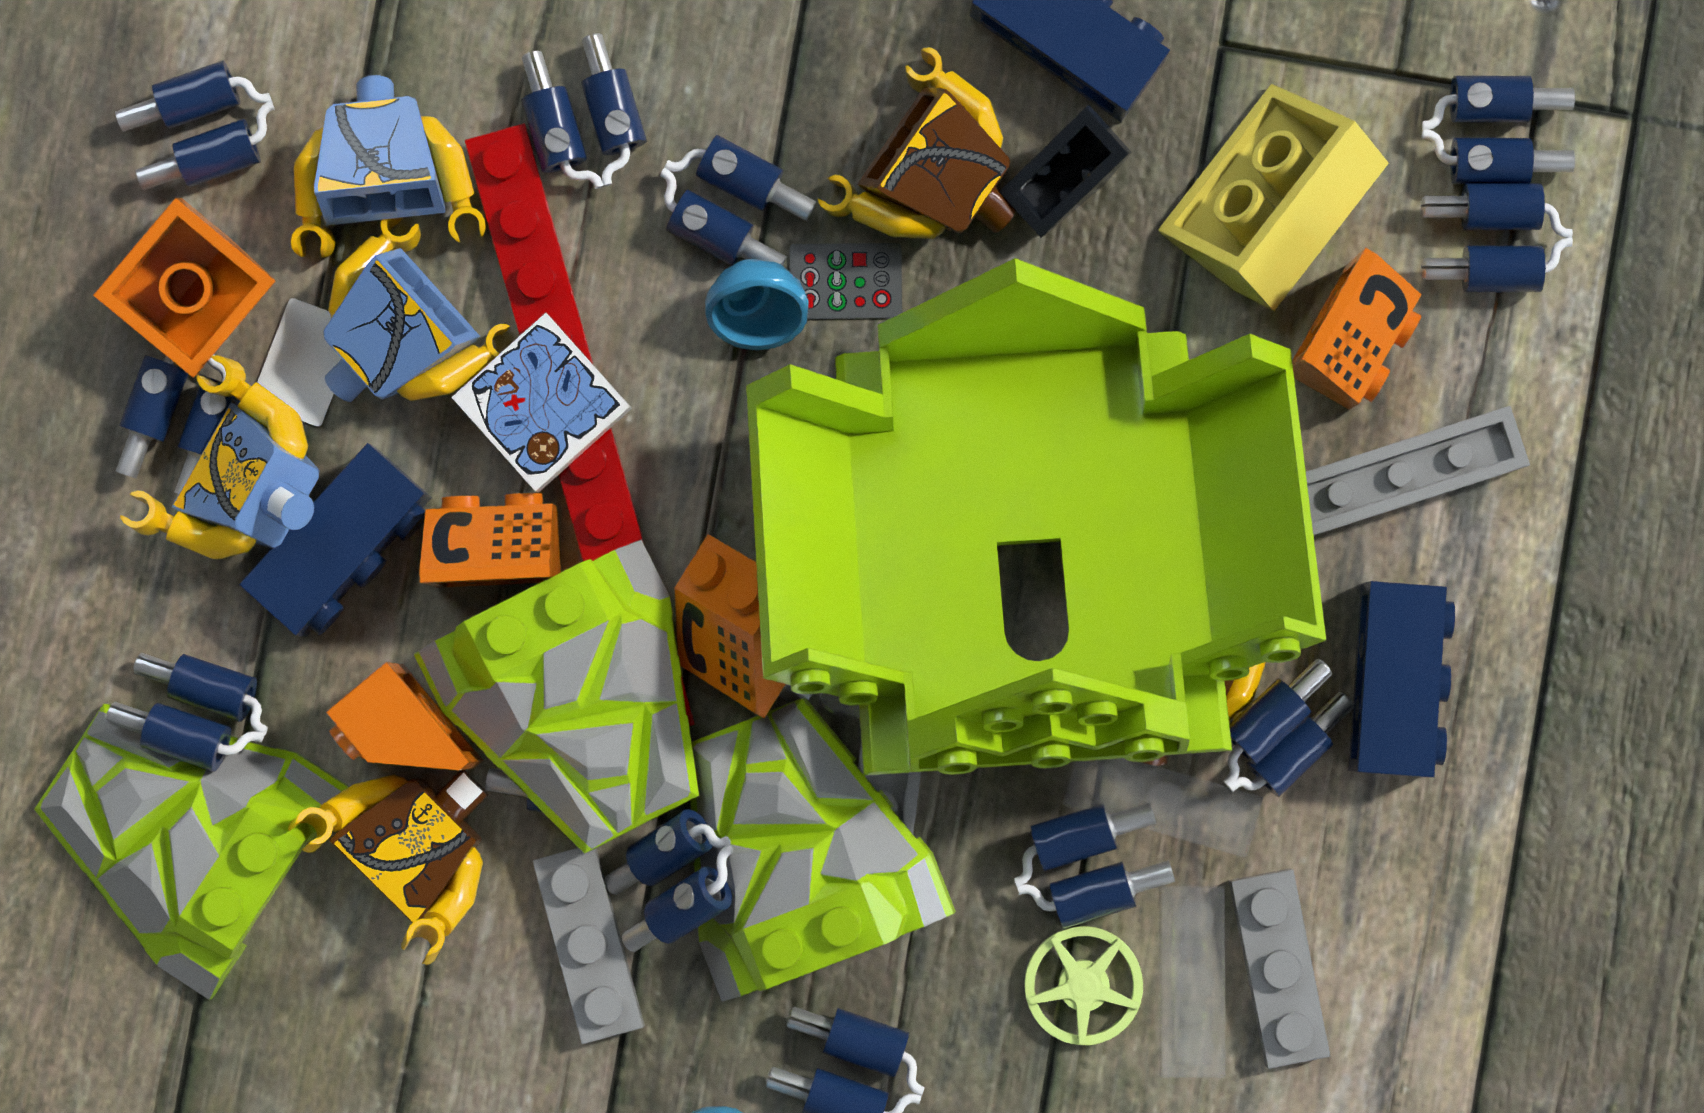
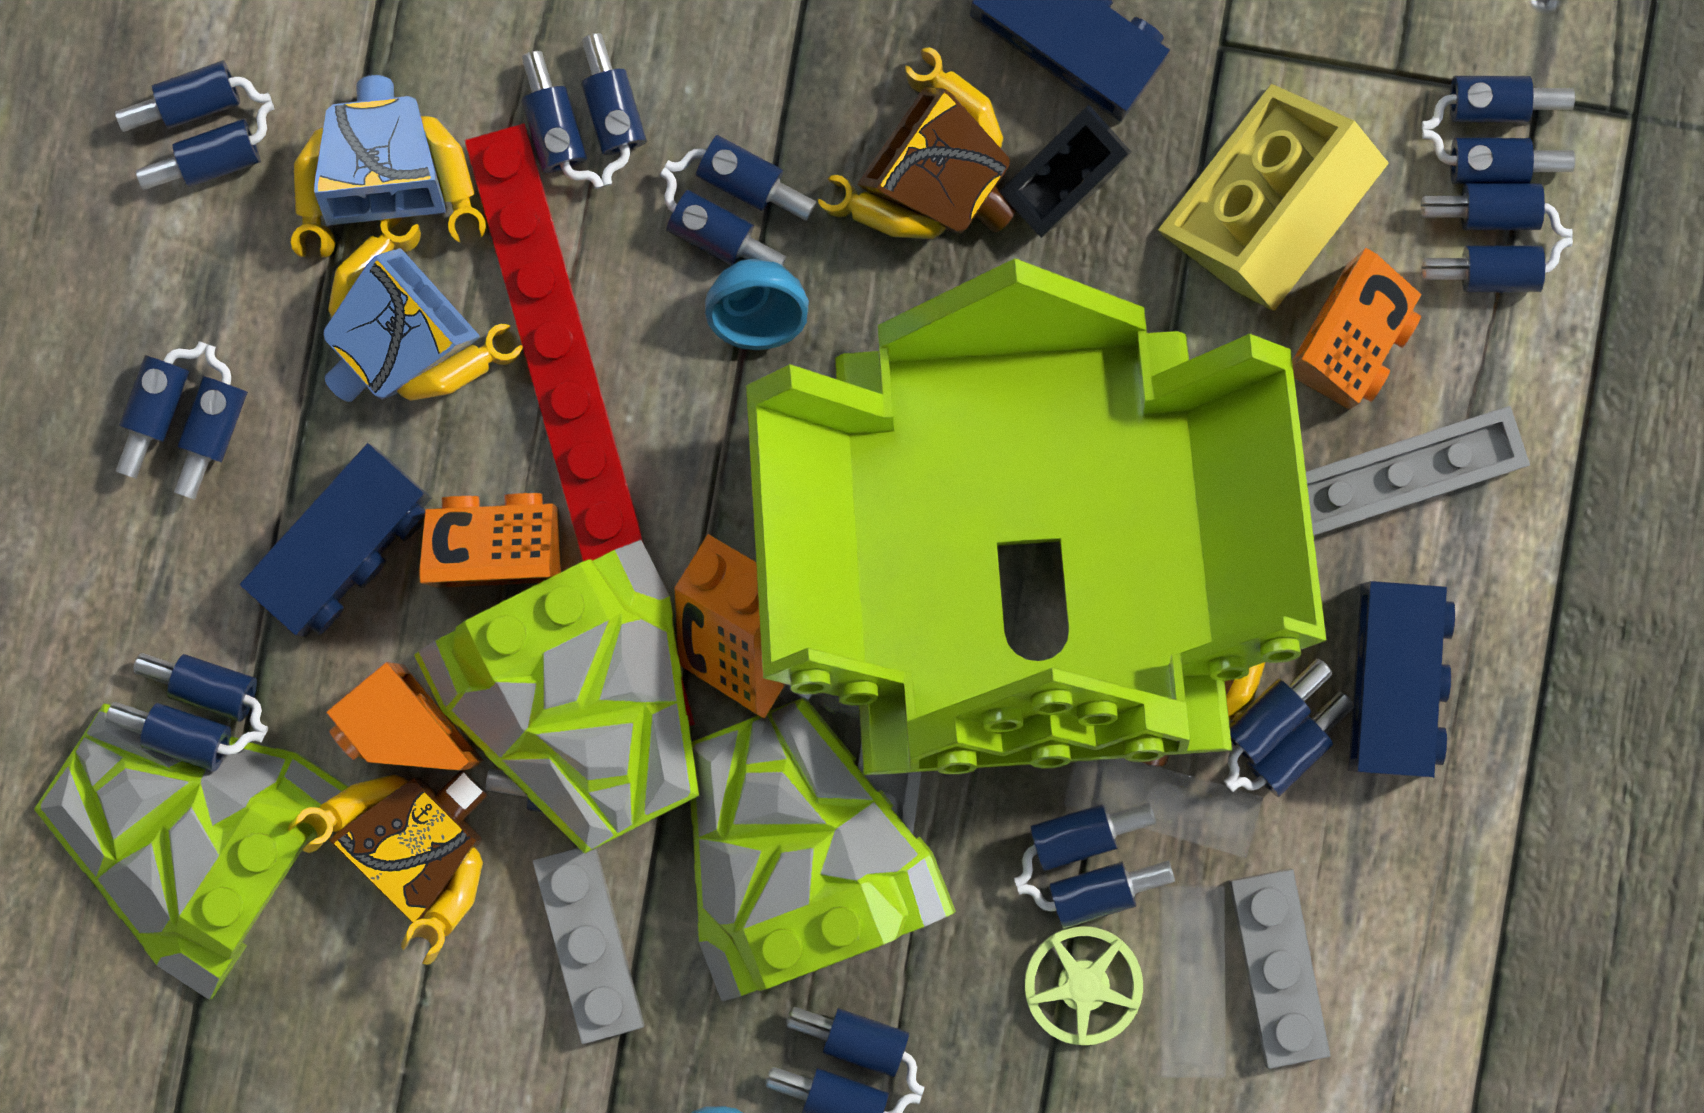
orange slope [93,198,276,378] -> none
torso [120,355,319,559] -> none
white sticker [257,298,342,426] -> none
tile [452,313,632,493] -> none
dark blue piece [604,809,733,952] -> none
dark grey sticker [790,243,902,319] -> none

